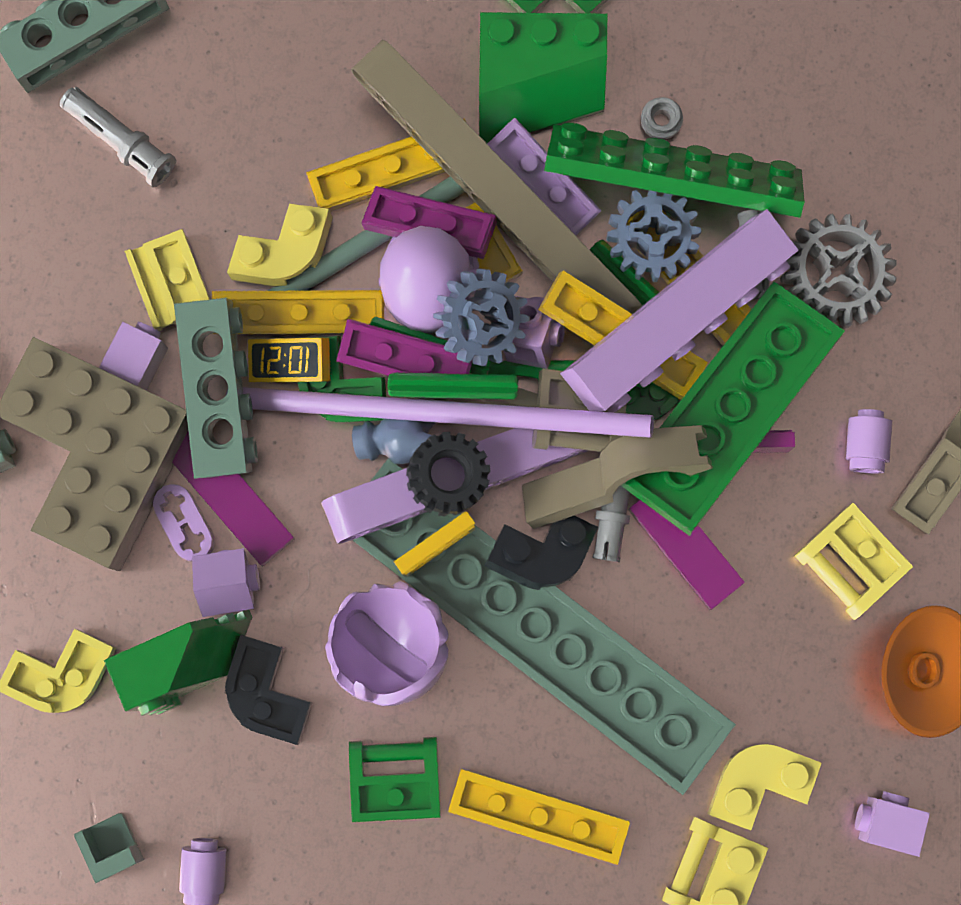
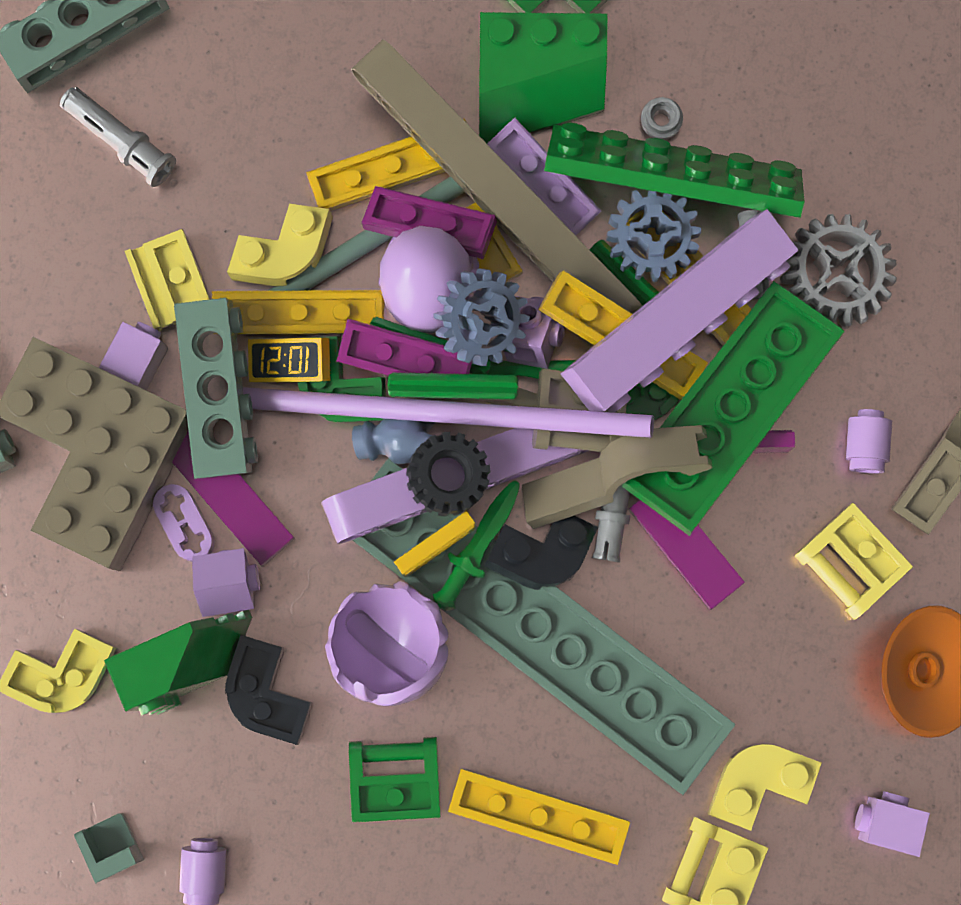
none -> green sword [432,480,520,611]

